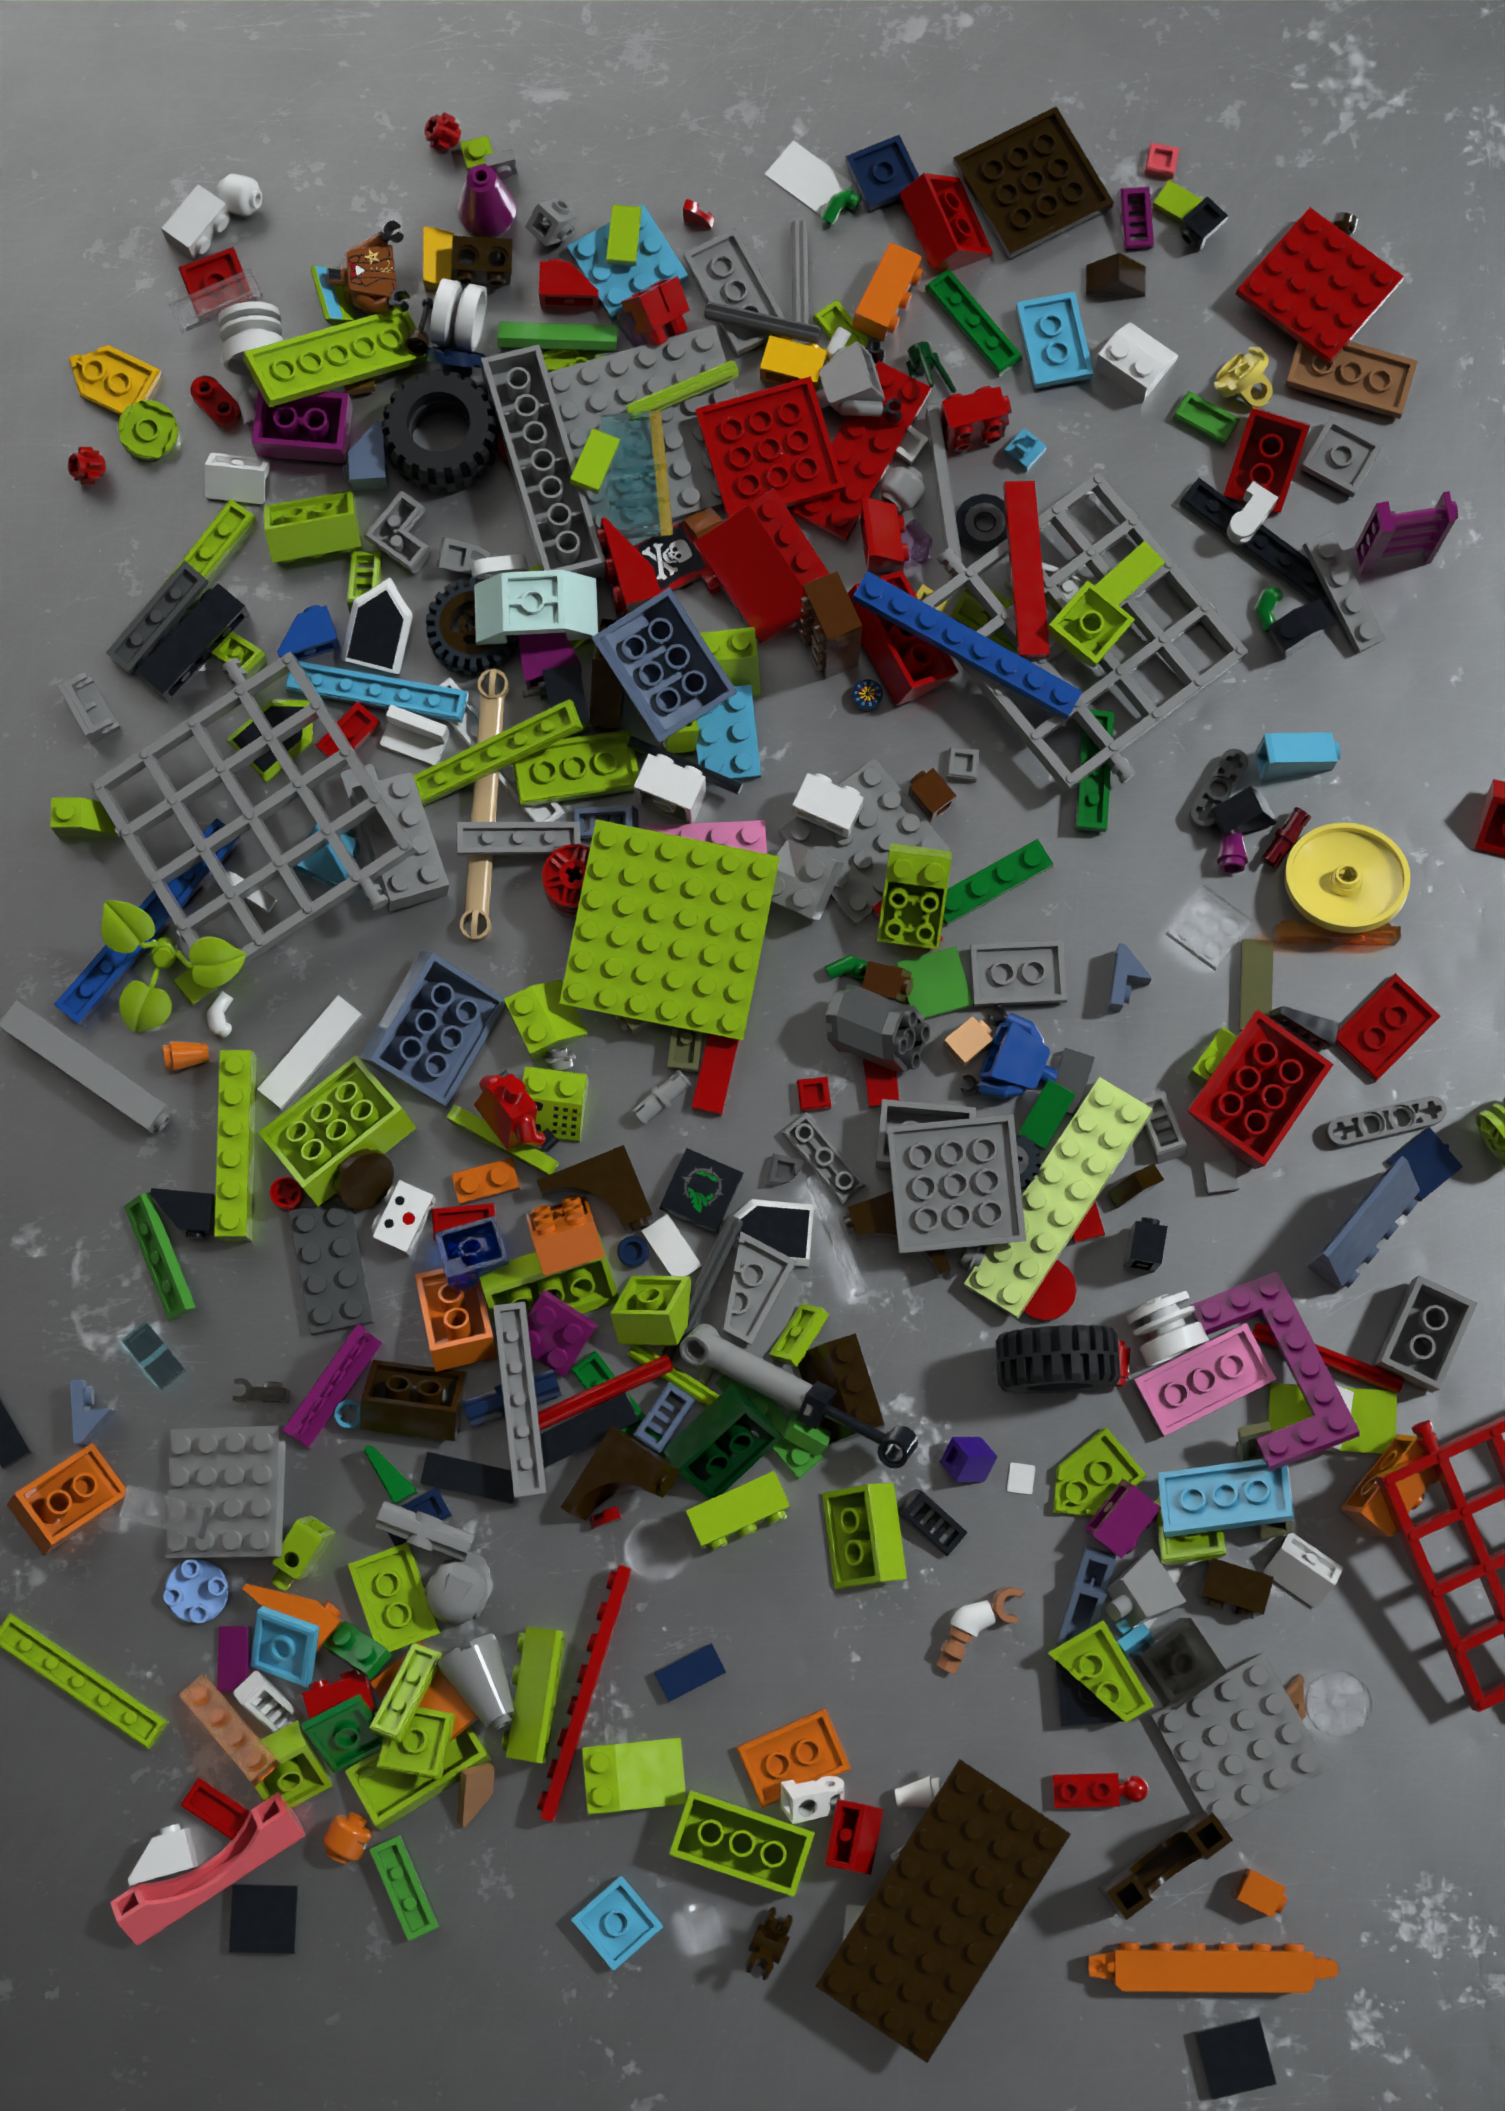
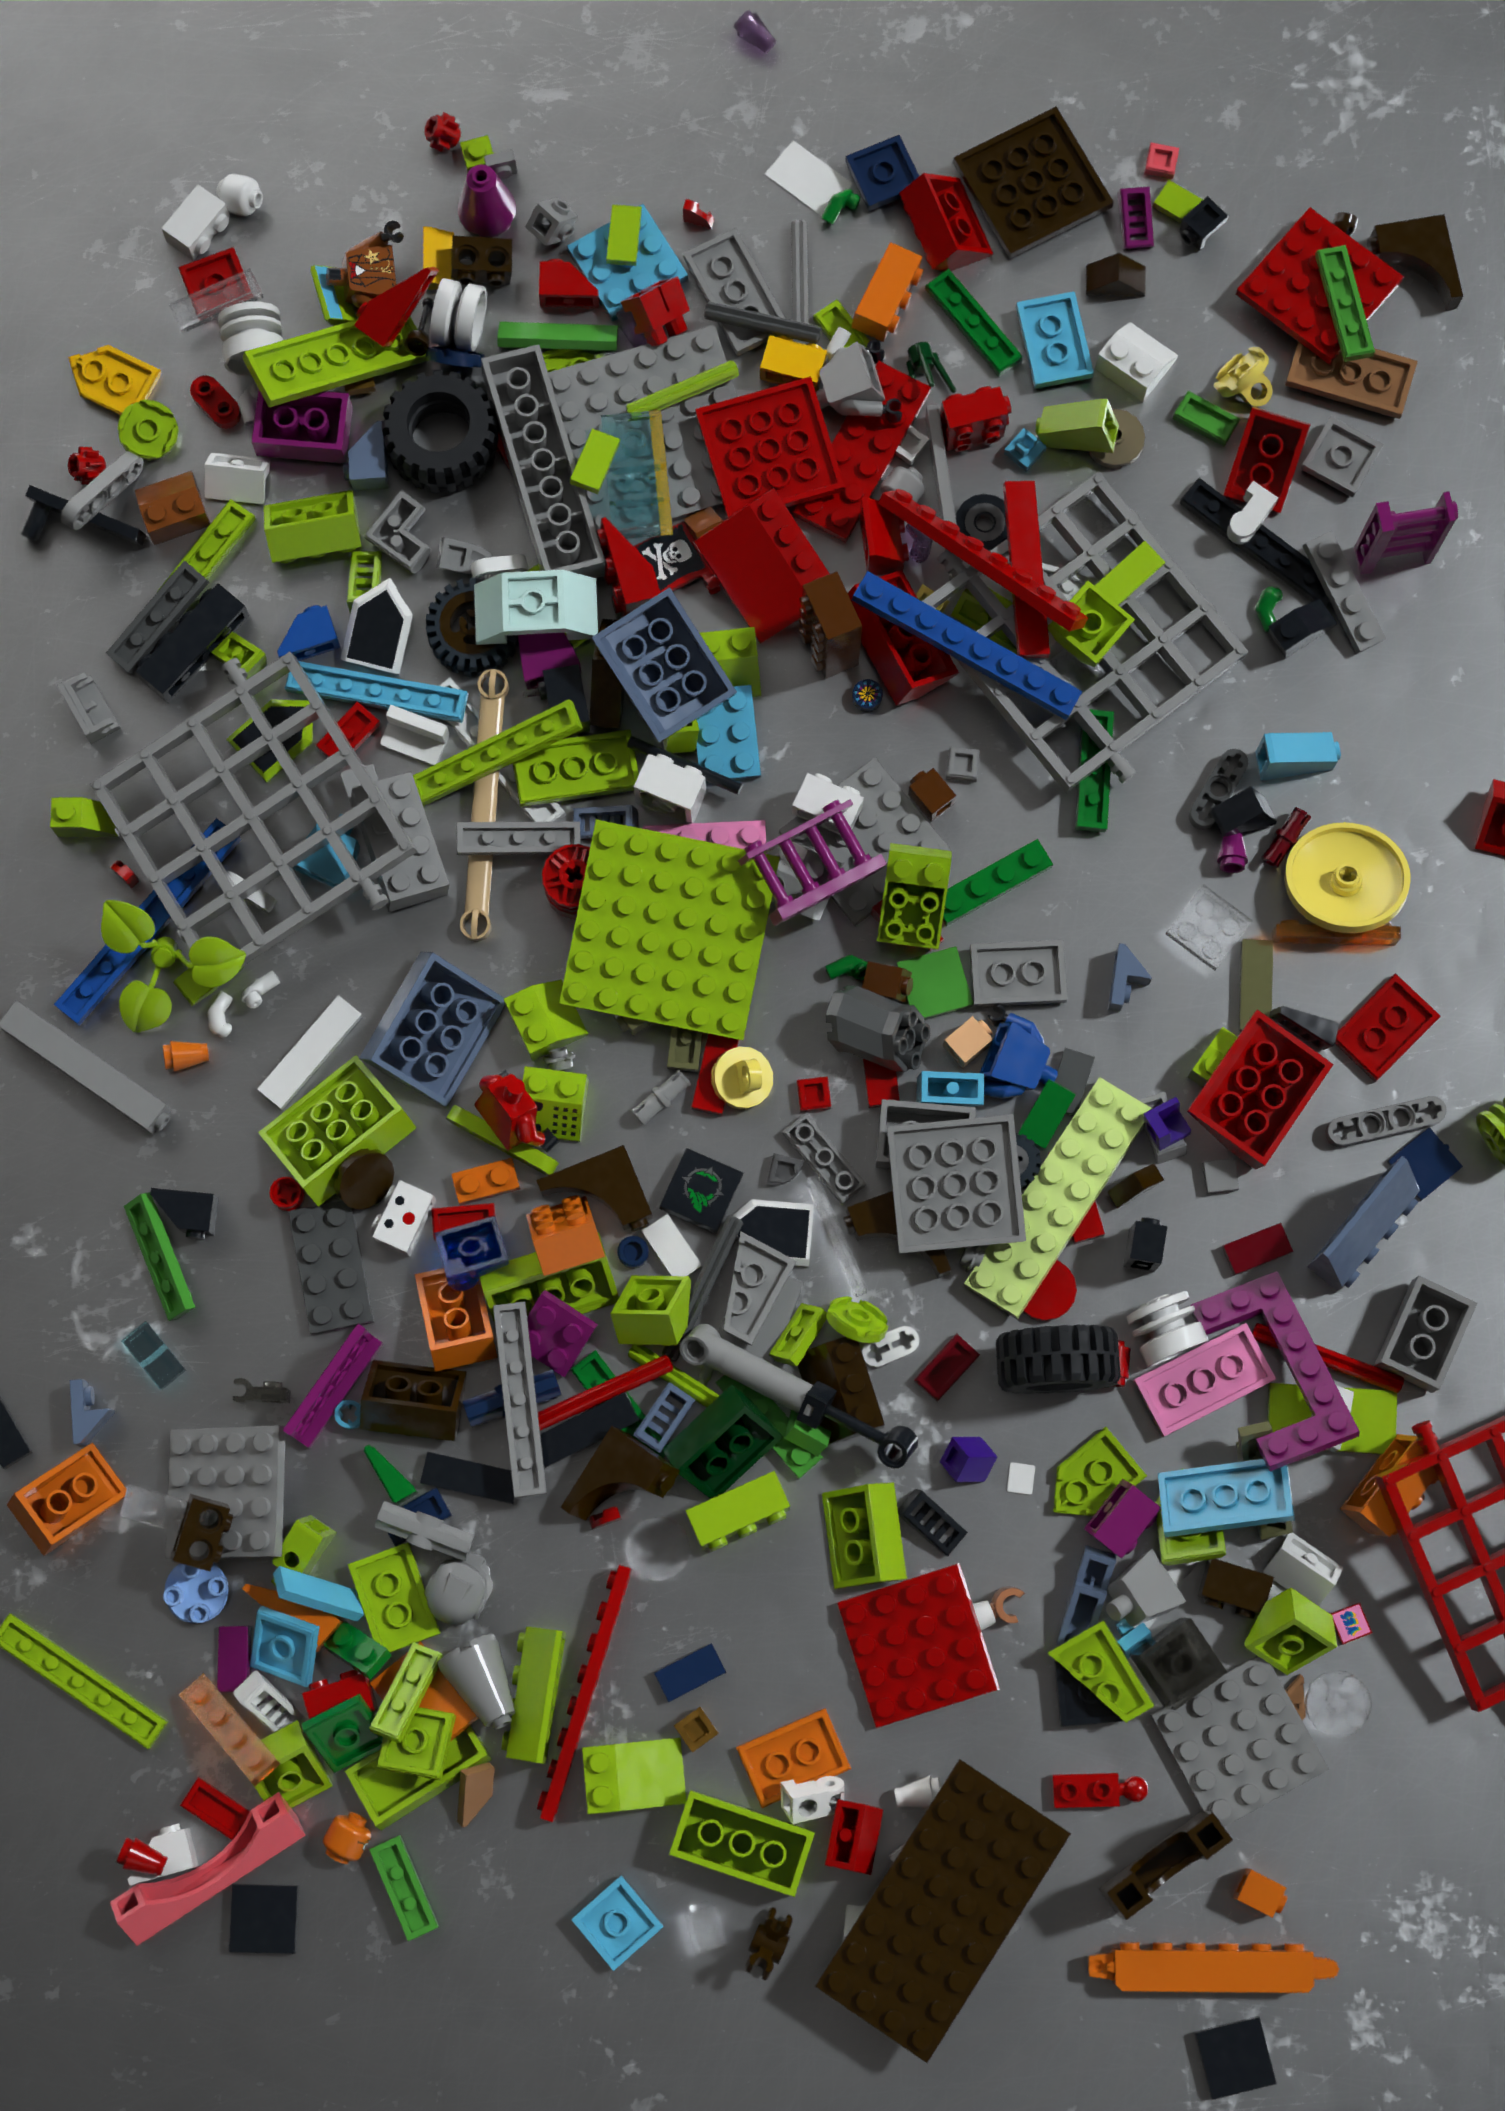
lime brick [215,1050,257,1242] -> none
none -> black piece [21,485,147,546]
none -> light grey beam [61,451,144,530]
none -> red tile [110,860,139,889]
none -> red cone [116,1837,168,1876]
none -> dark orange slope [135,471,211,546]
none -> dark brown brick [170,1494,233,1571]
none -> white arm [241,970,281,1008]
none -> medium azure tile [273,1566,364,1622]
none -> red slope [354,267,439,347]
none -> pearl gold plate [674,1707,719,1753]
none -> light yellow tile [711,1047,773,1109]
none -> clear purple cone [734,10,777,54]
none -> magenta fence [738,799,887,926]
none -> lime tile [826,1296,889,1343]
none -> red plate [837,1563,1000,1728]
none -> white beam [862,1326,919,1368]
none -> red plate [878,489,1089,632]
none -> dark red tile [914,1334,980,1402]
none -> medium azure slope [916,1071,984,1107]
none -> lime slope [1035,399,1119,453]
none -> dark tan plate [1089,409,1145,469]
none -> dark purple panel [1143,1097,1191,1151]
none -> dark red tile [1222,1223,1294,1276]
none -> lime slope [1244,1587,1337,1675]
none -> bright green tile [1315,245,1375,362]
none -> tile [1331,1602,1372,1645]
none -> dark brown arch [1367,214,1463,310]

